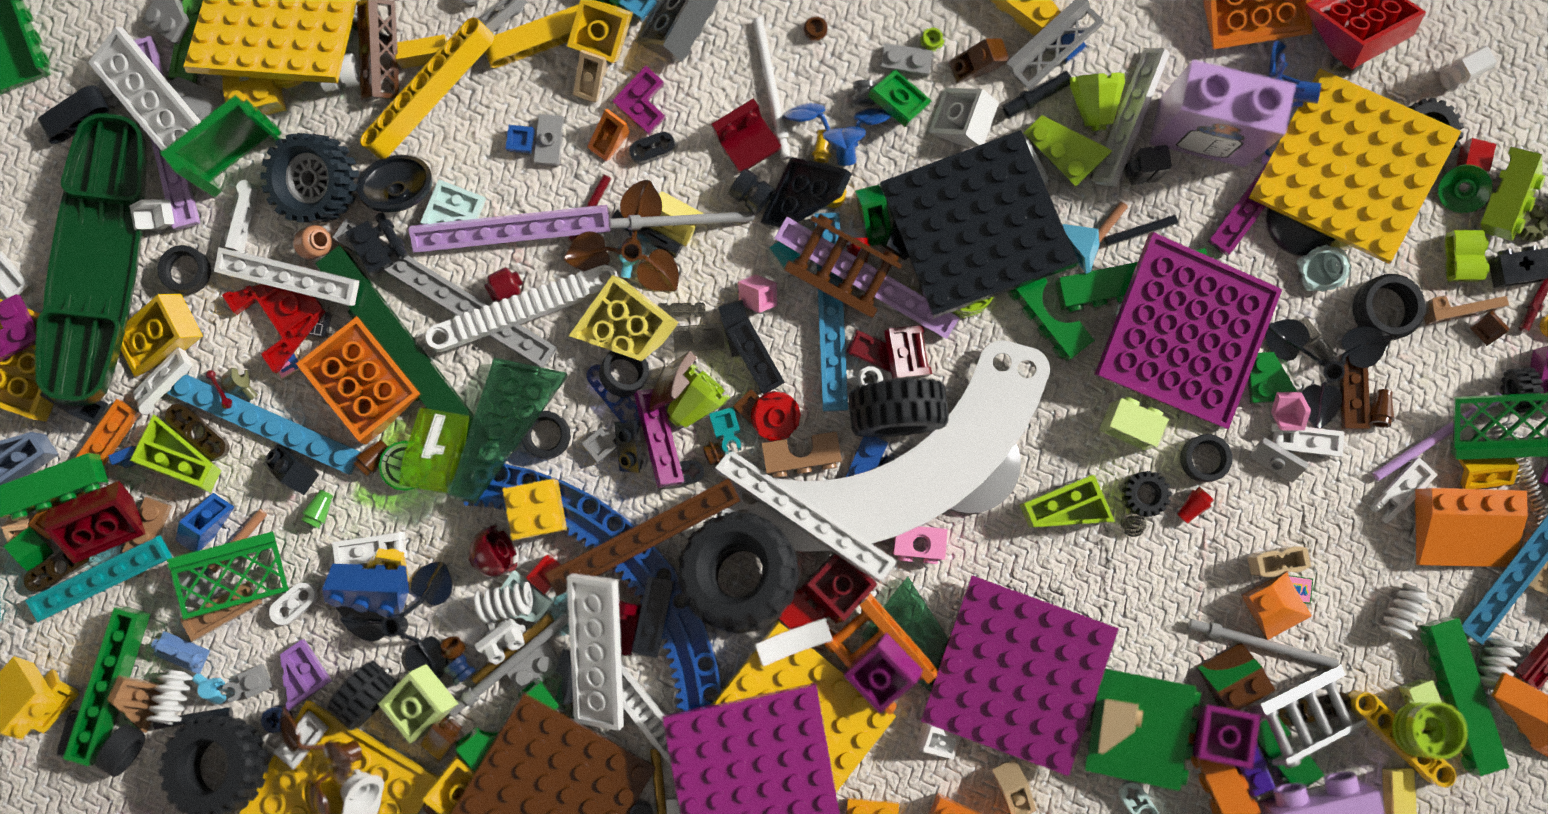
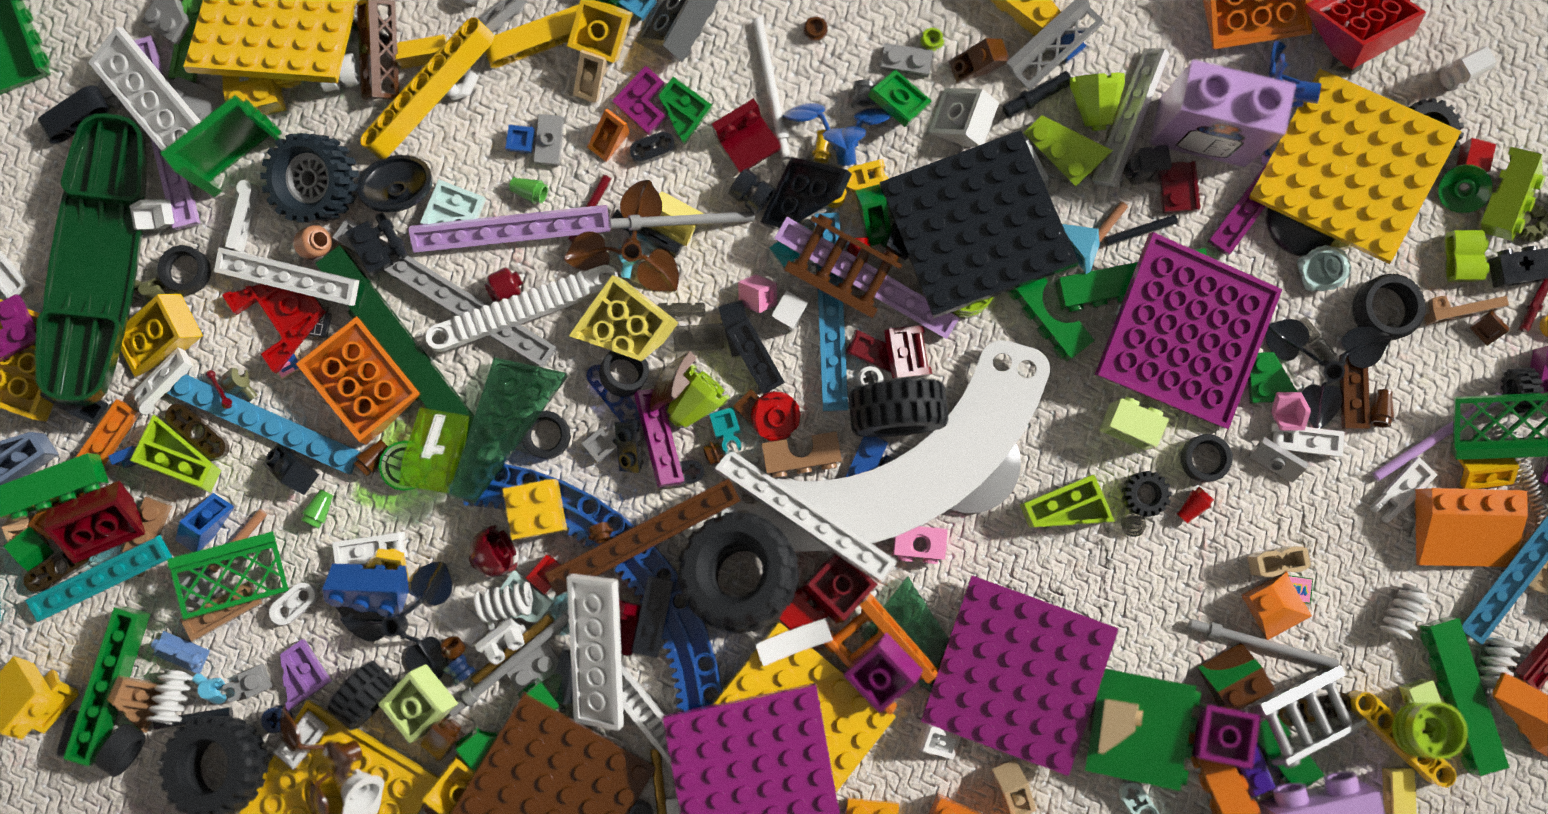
none -> olive piece [134,277,168,301]
none -> white arm [446,71,479,100]
none -> bright green cone [509,177,548,204]
none -> reddish brown plate [588,522,613,544]
none -> green wing [658,77,713,145]
none -> white panel [772,290,808,332]
none -> yellow plate [846,159,889,192]
none -> dark red plate [1159,161,1201,214]

